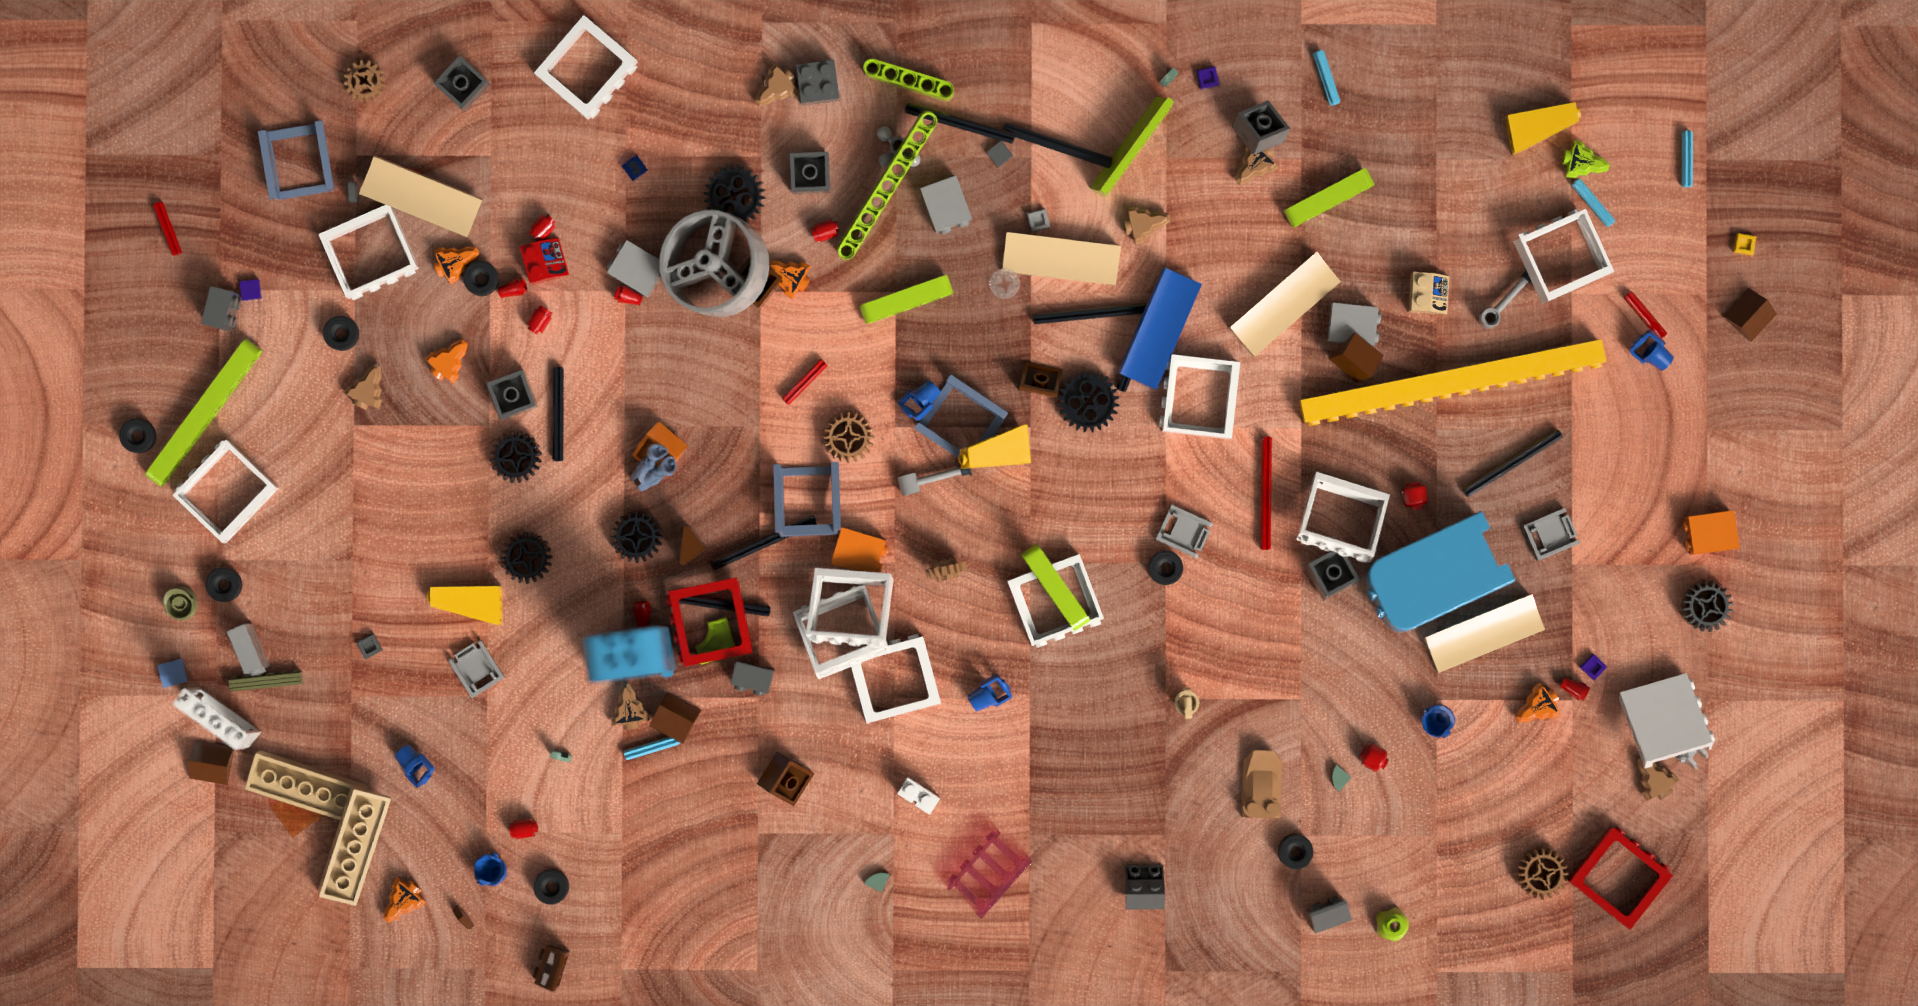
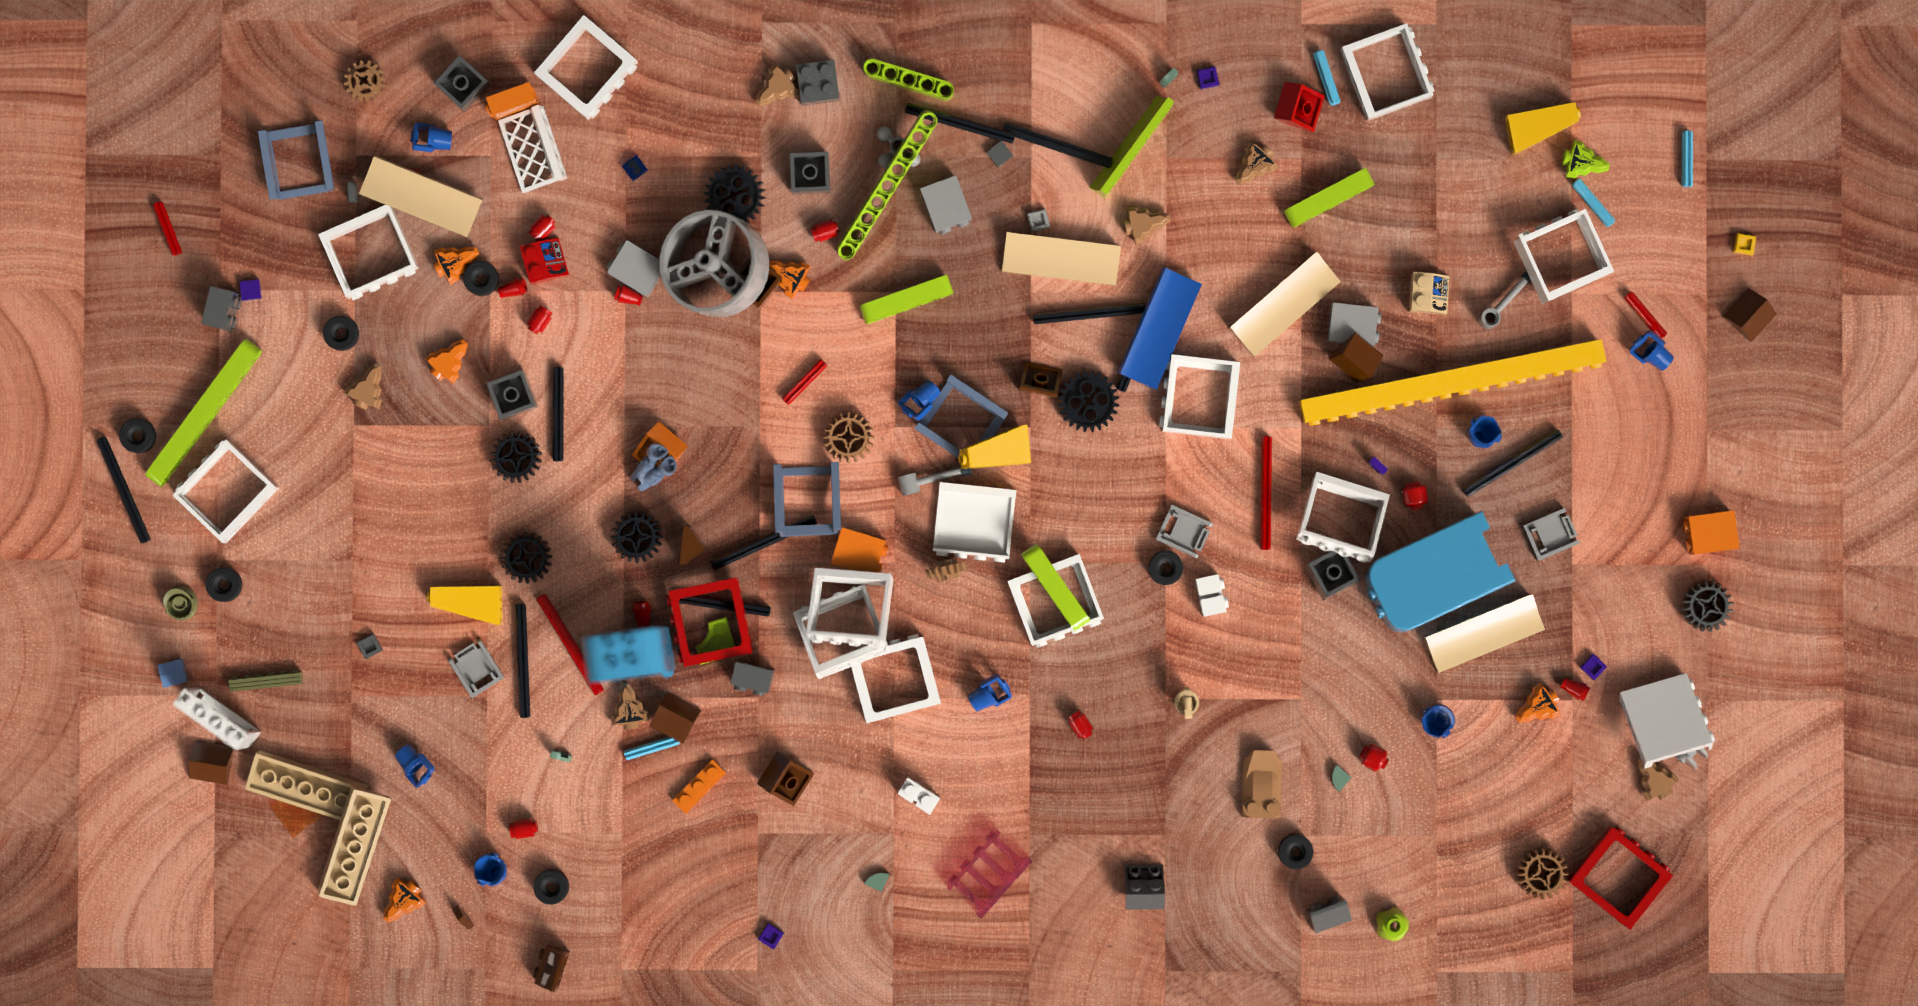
light grey brick [227,624,270,676] -> none
clear gear [989,268,1020,299] -> none
dark grey brick [1232,100,1290,155] -> none
none -> black axle [96,437,151,544]
none -> blue piece [410,123,452,152]
none -> orange brick [485,82,540,121]
none -> white fence [498,105,567,193]
none -> black axle [515,604,530,718]
none -> red axle [536,594,604,695]
none -> orange plate [672,759,727,814]
none -> dark purple tile [758,923,784,950]
none -> white panel [933,482,1016,563]
none -> red brick [1067,710,1094,740]
none -> white piece [1195,574,1229,617]
none -> red slope [1274,82,1325,132]
none -> white window [1340,23,1434,121]
none -> dark purple tile [1368,457,1388,475]
none -> blue cap [1467,415,1502,448]

